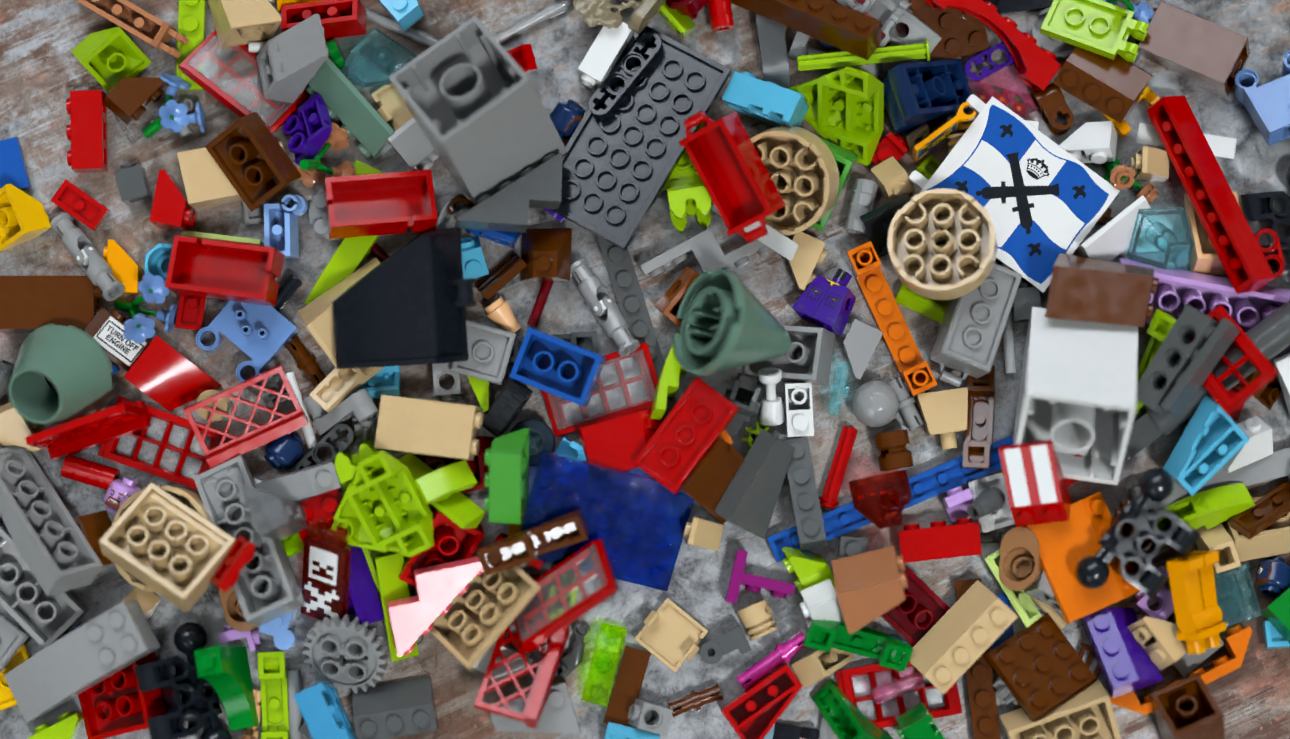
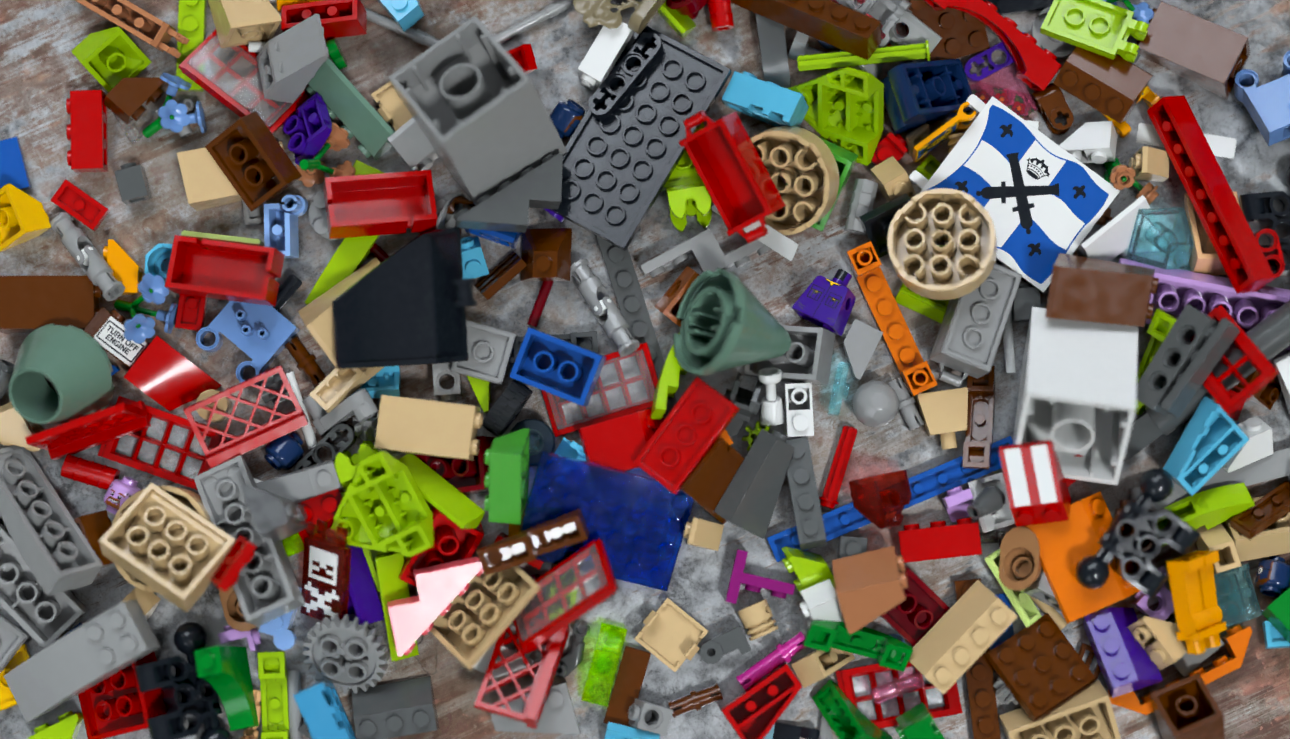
red slope [149,169,197,232] -> none
clear light blue slope [341,28,417,88] -> none
lime slope [414,460,477,505] -> none
light nougat cone [484,296,521,333] -> none
tan slope [786,232,828,293] -> none
reddish brown wheel [874,429,914,472] -> none

